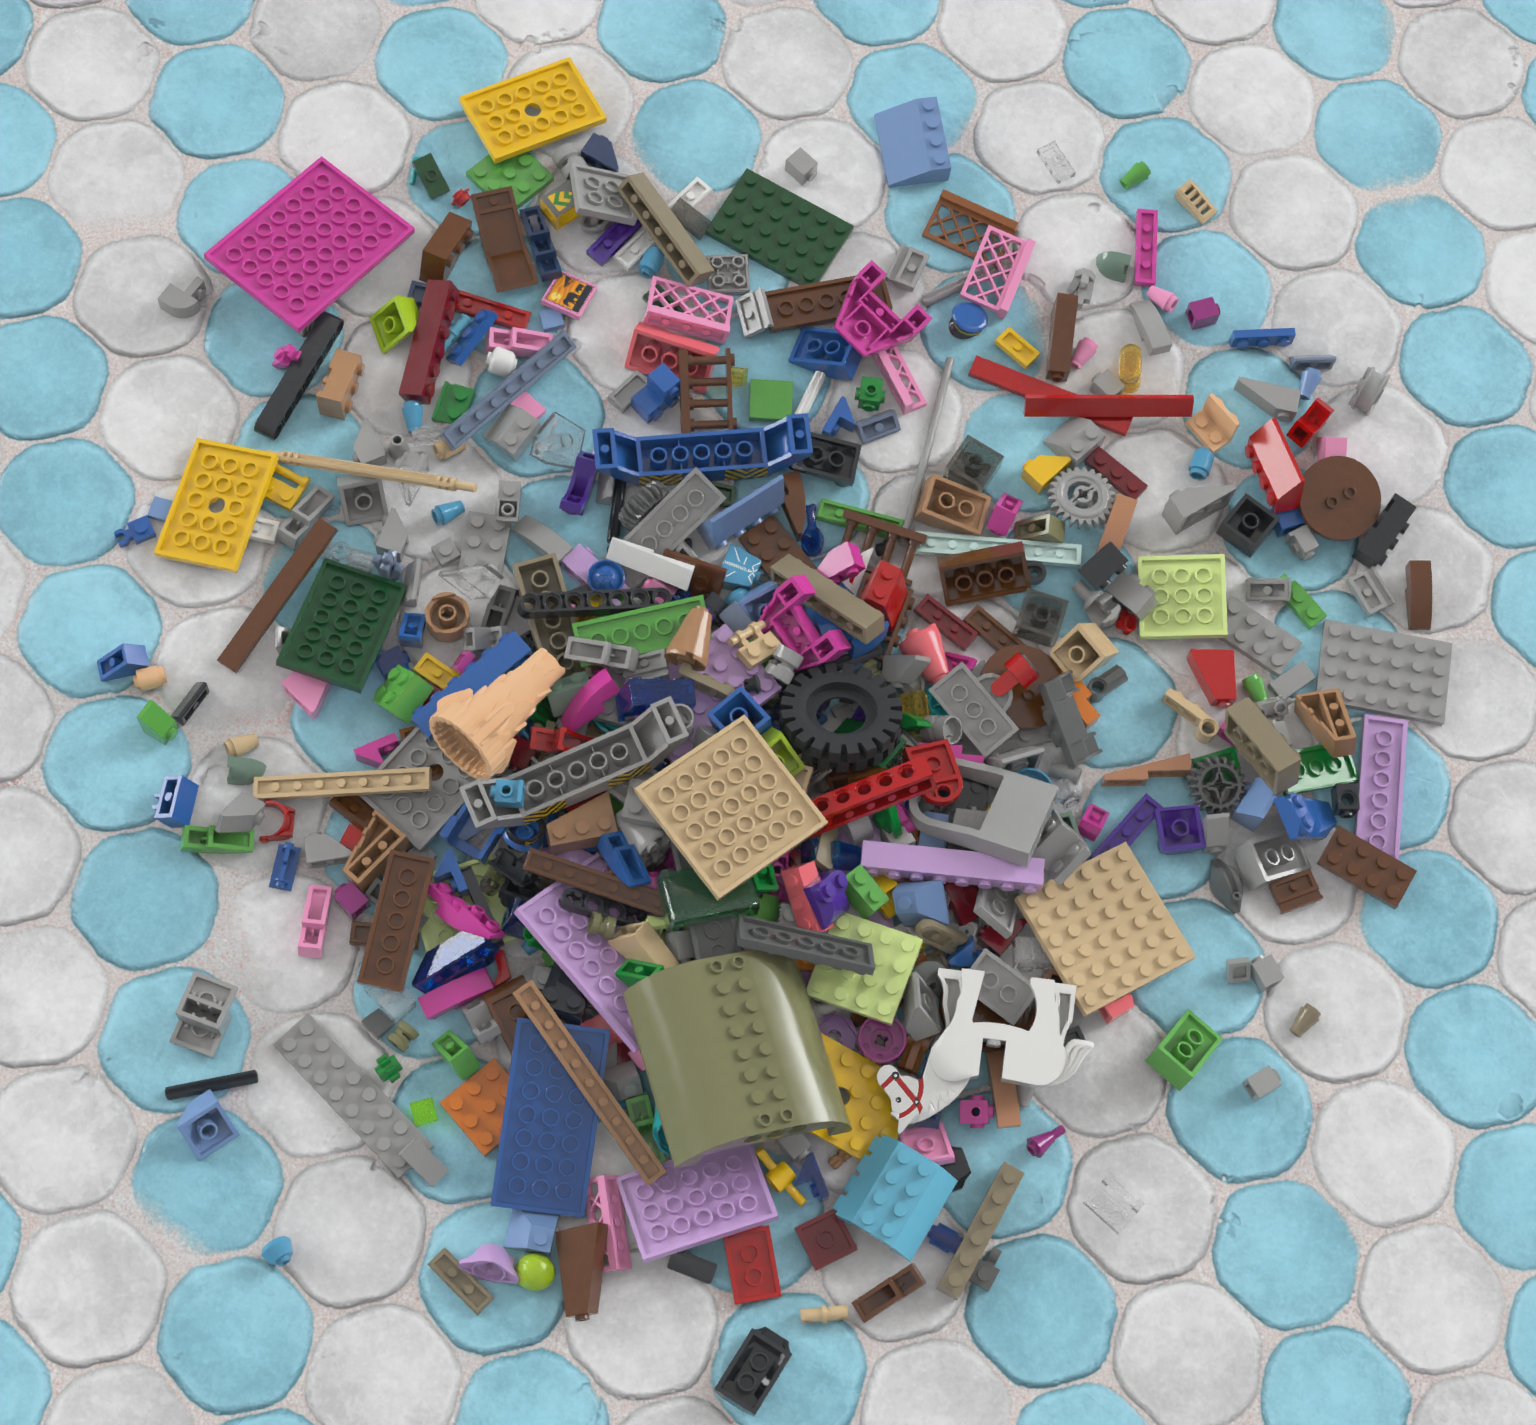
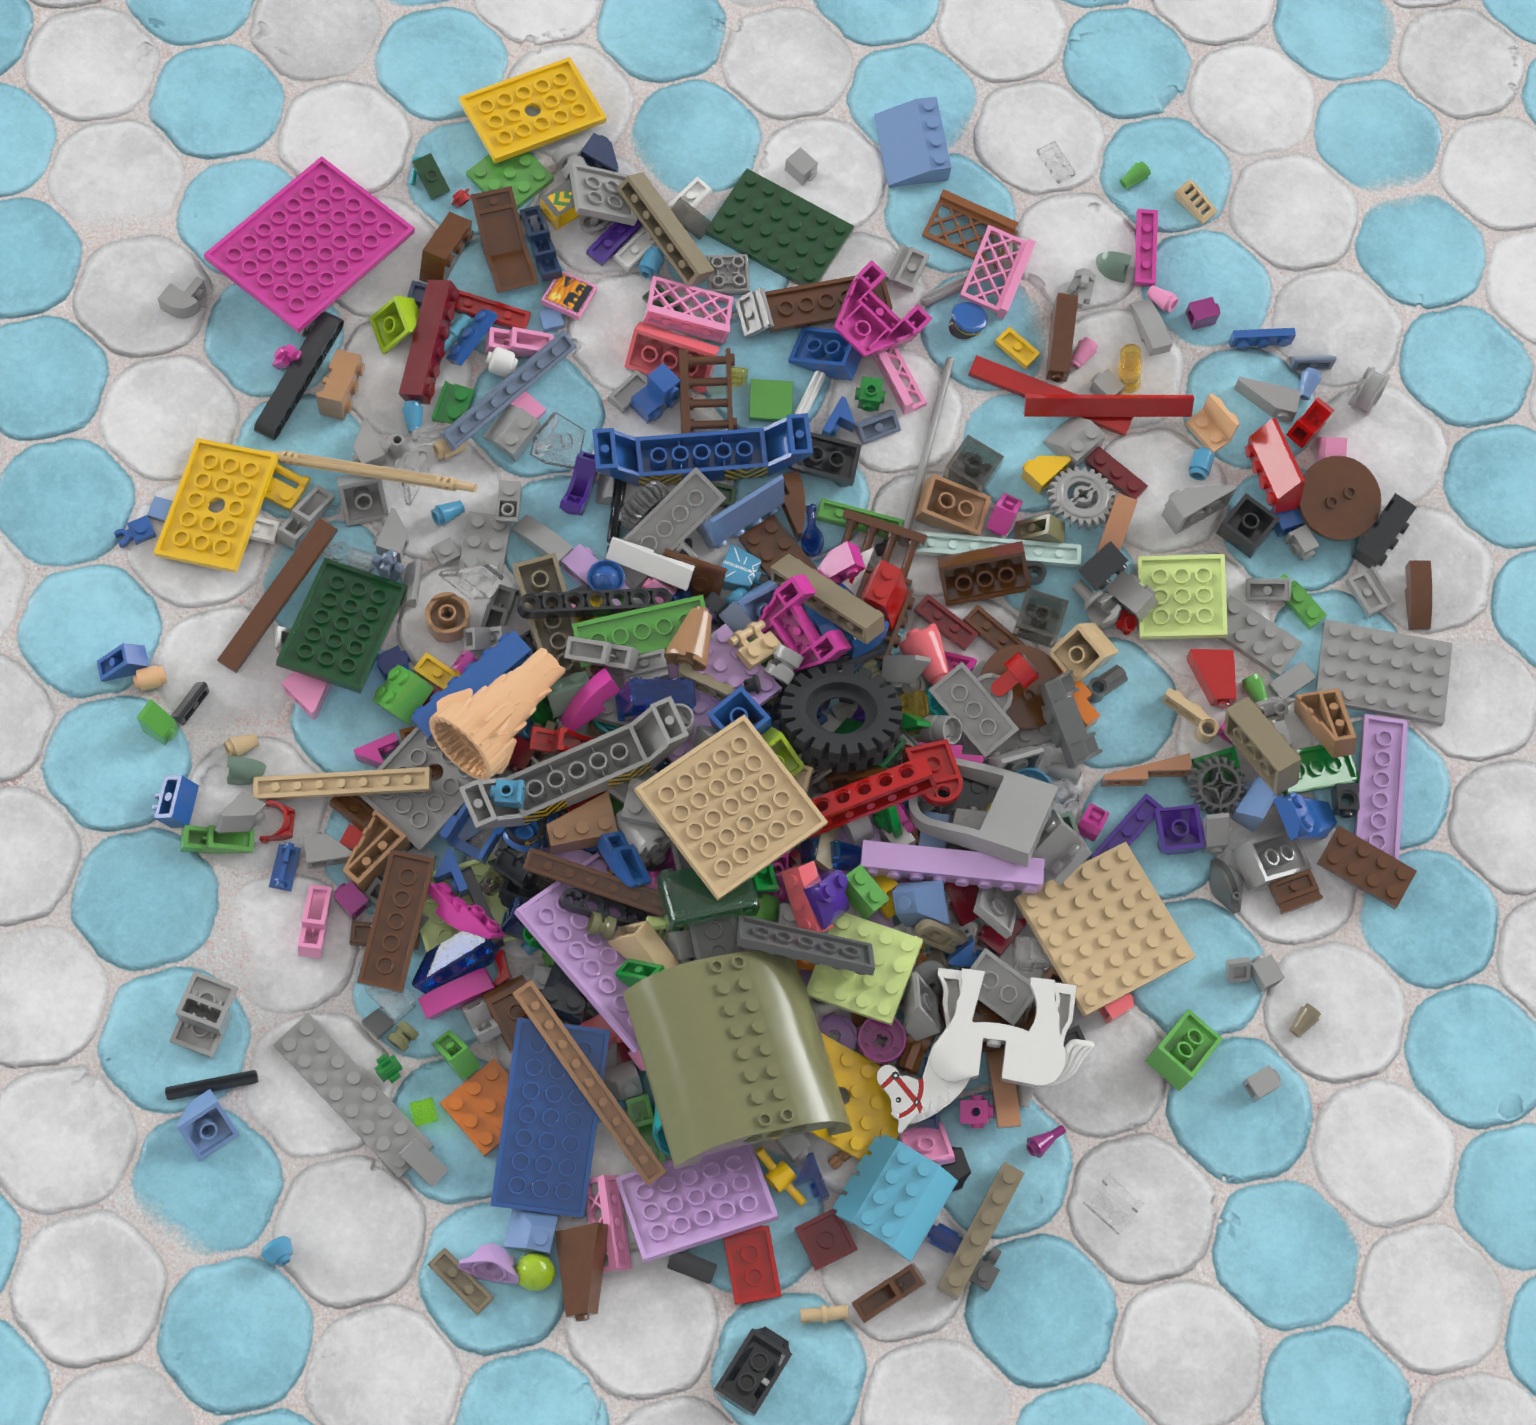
blue slope [398,612,426,648] -> none

